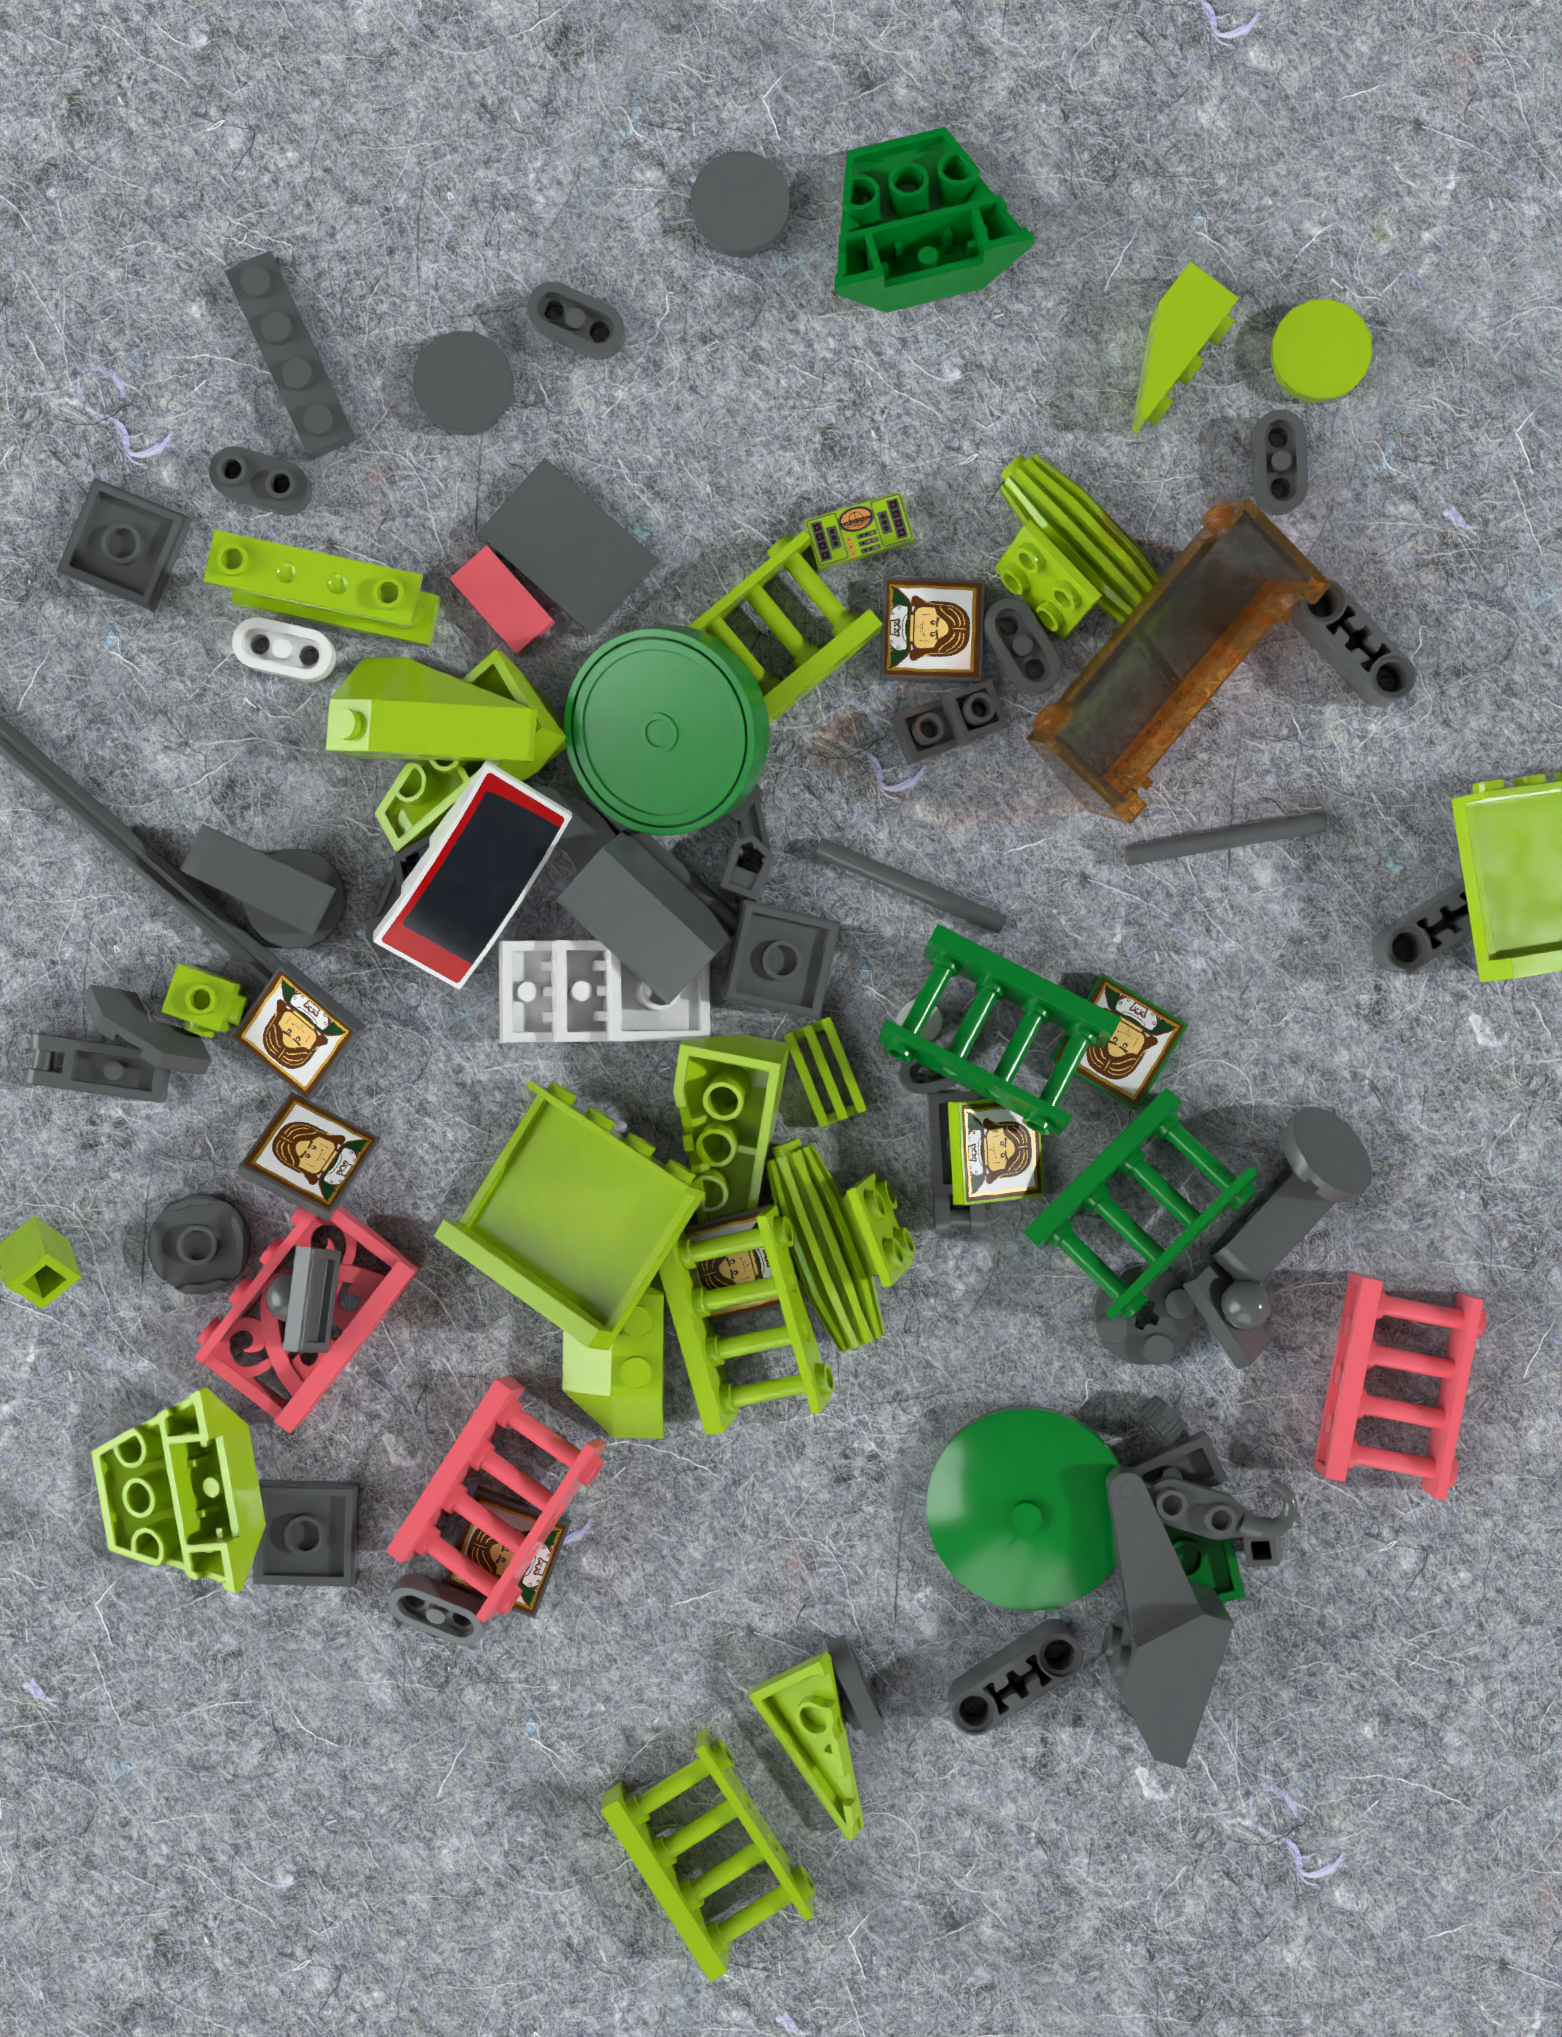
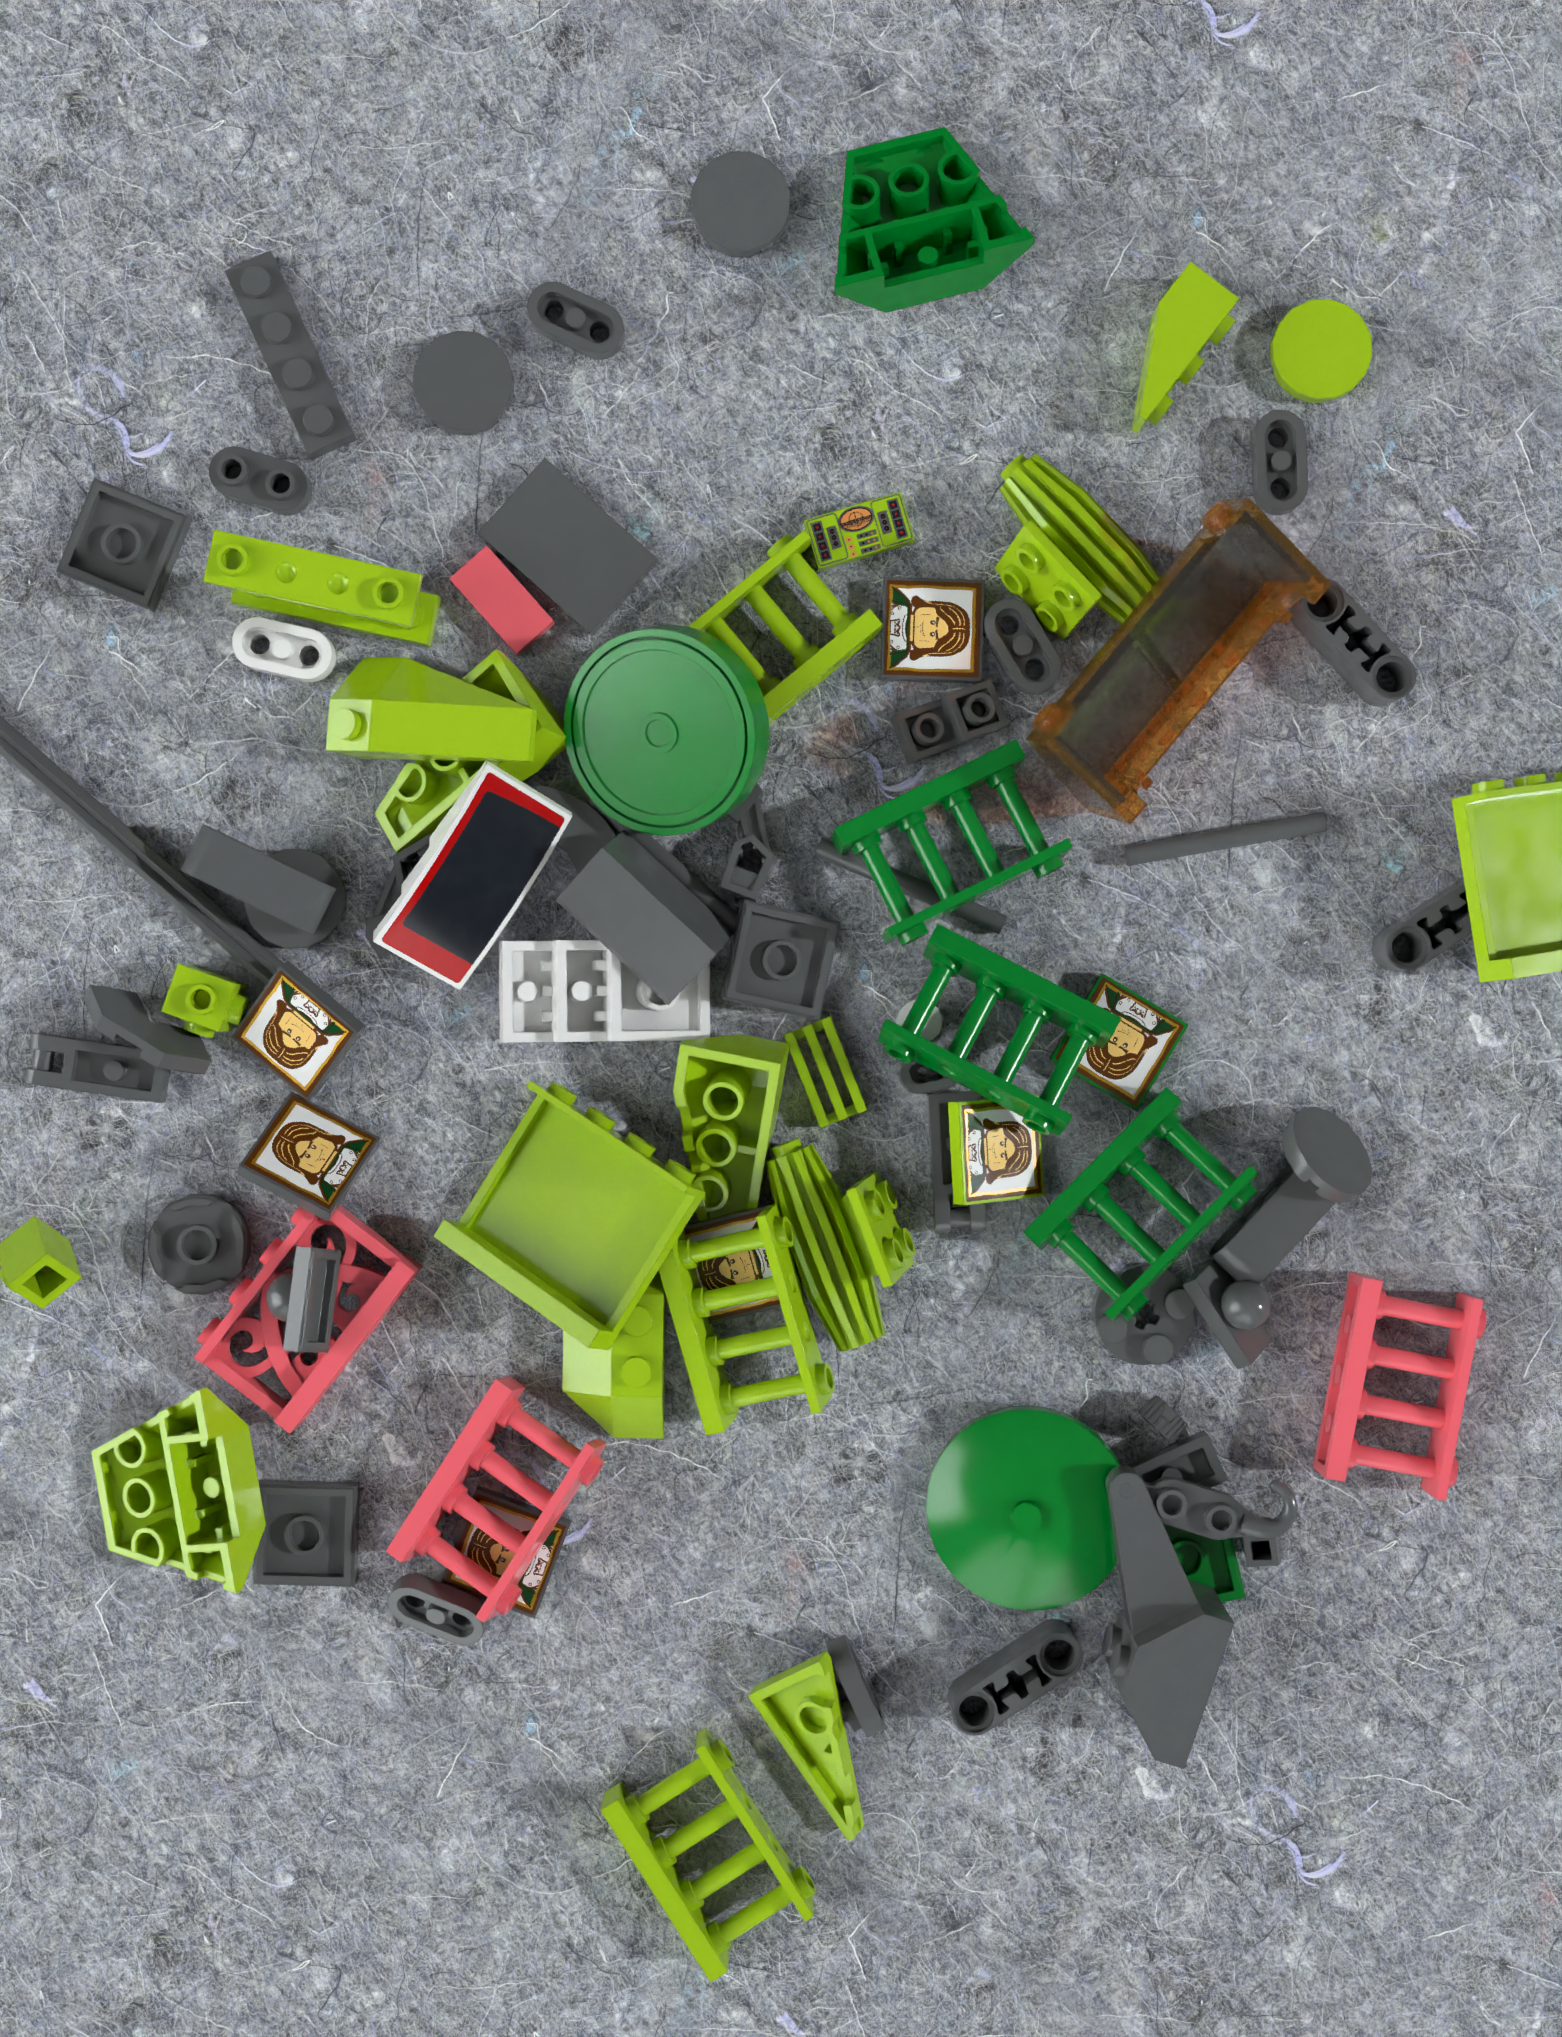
none -> green fence [831,739,1073,946]

